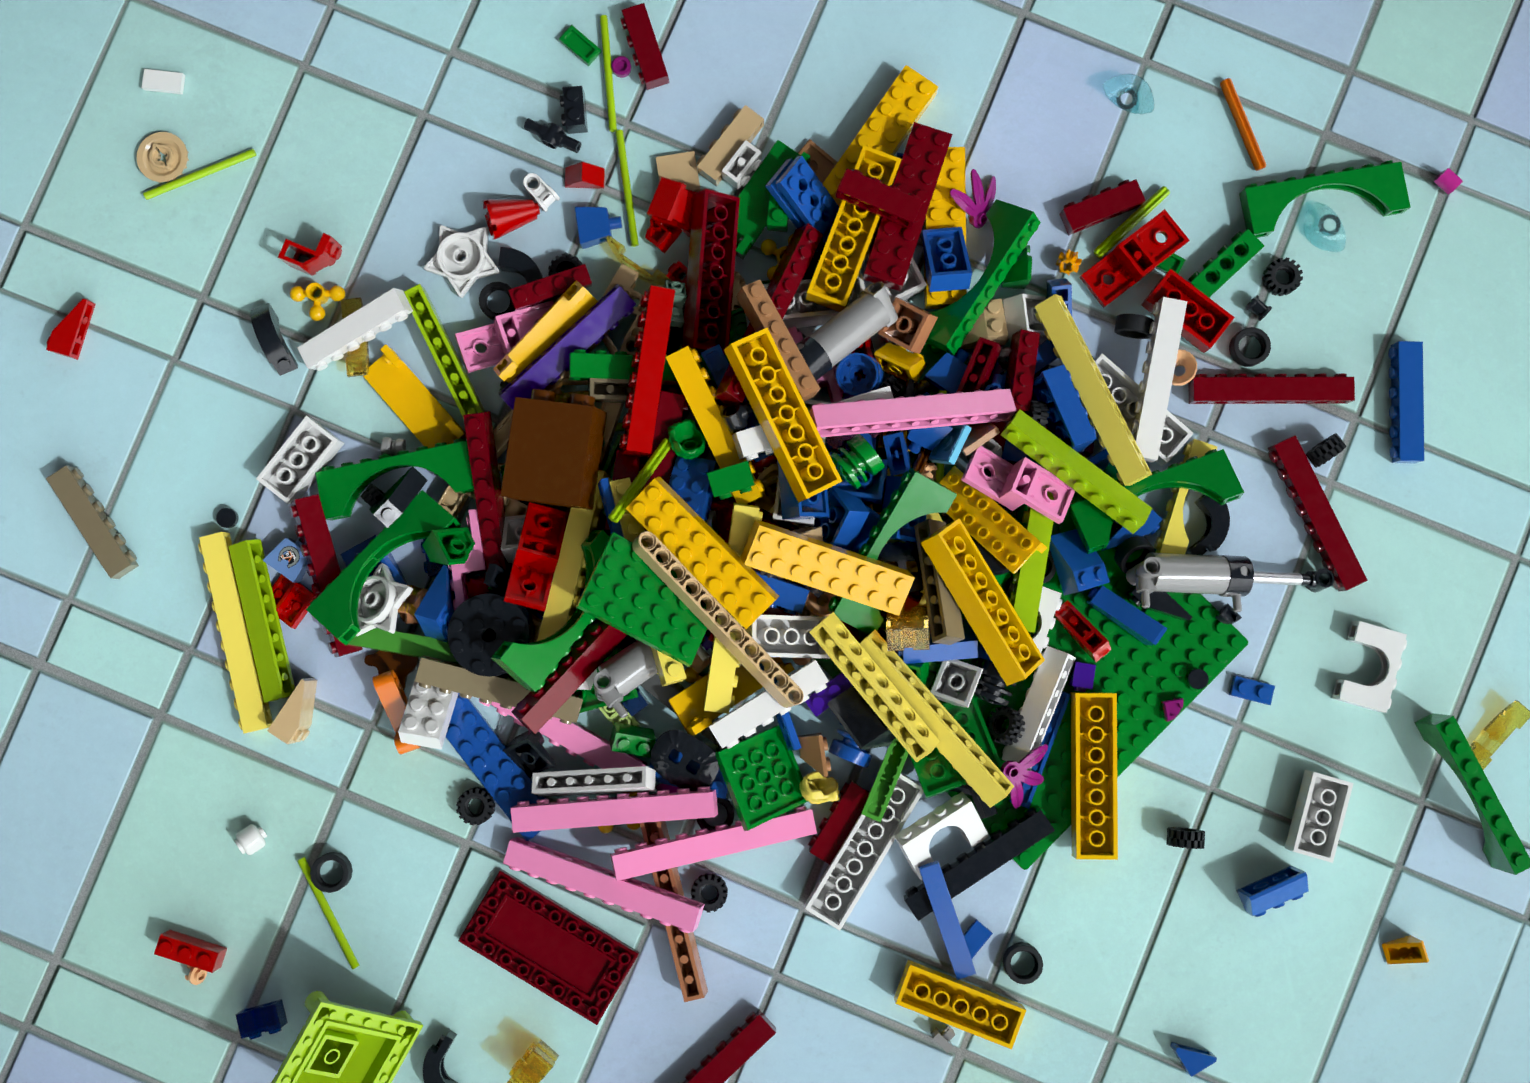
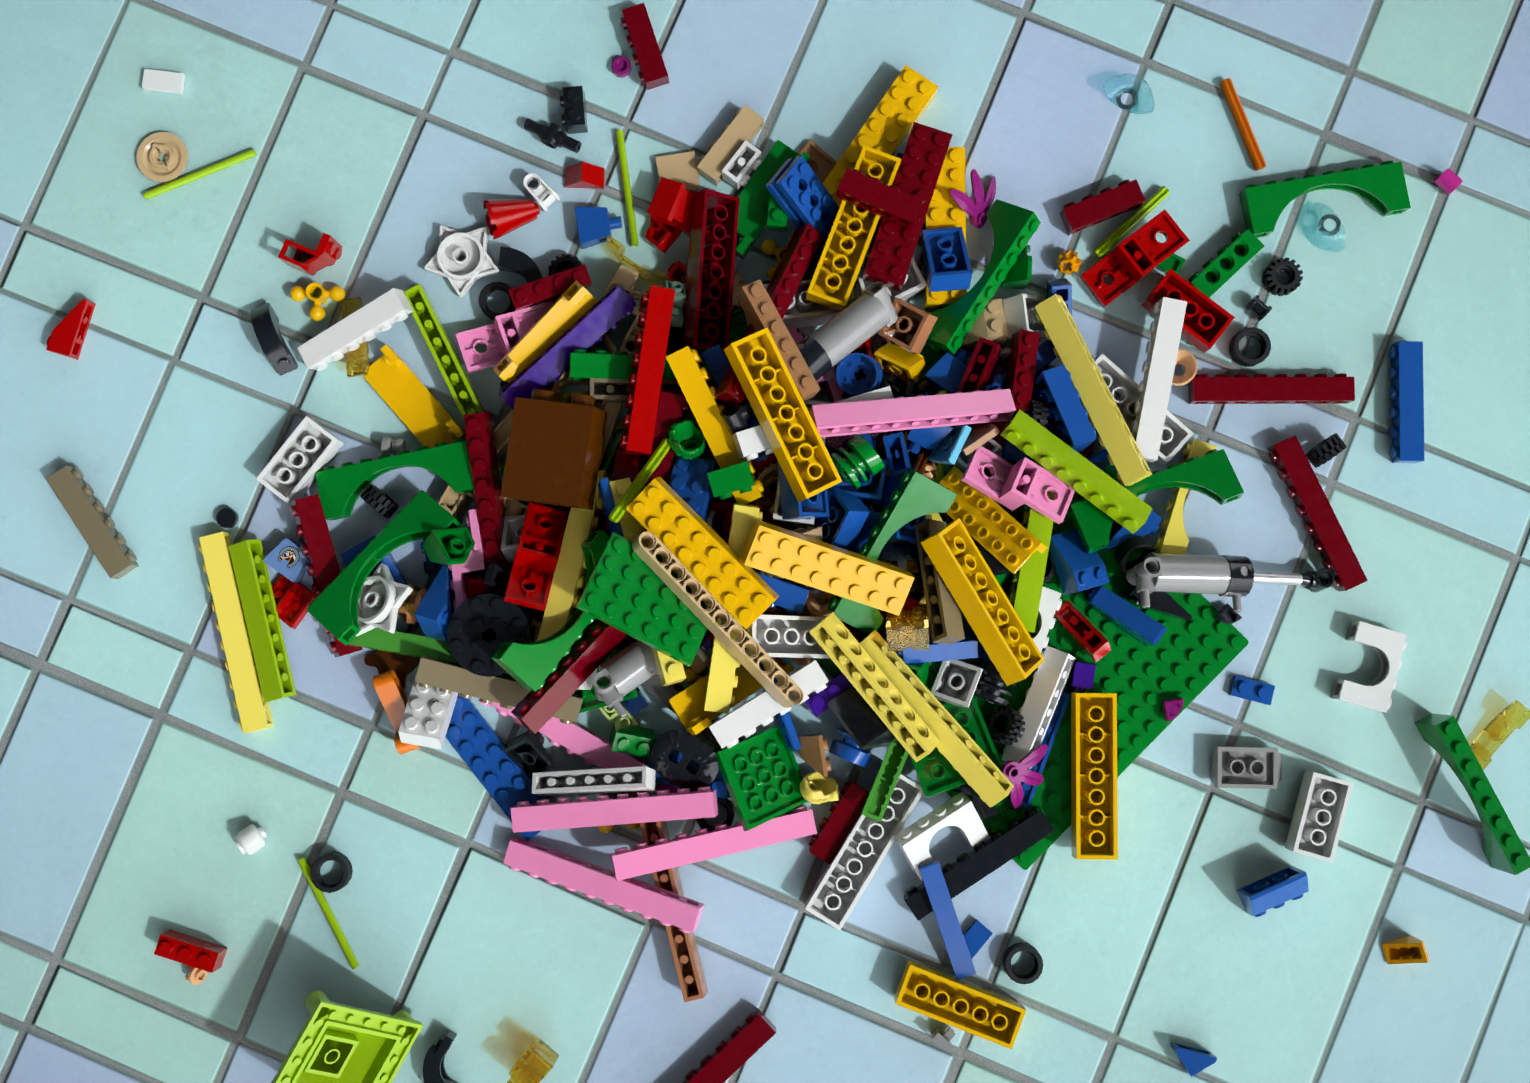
clear blue brick [236,999,288,1040] -> none
tan slope [267,678,317,744] -> none
black slope [369,466,428,528] -> none
black tyre [456,787,496,825] -> none
dark red tile [458,869,639,1025] -> none
green tile [559,25,601,66] -> none
lime piece [600,15,617,132] -> none
black tyre [691,873,728,913] -> none
black tyre [1114,314,1154,339] -> none
black tyre [1166,827,1205,849] -> none
black arch [1185,495,1230,555] -> none
black tile [1186,669,1209,689] -> none
none -> light grey slope [1212,746,1282,789]

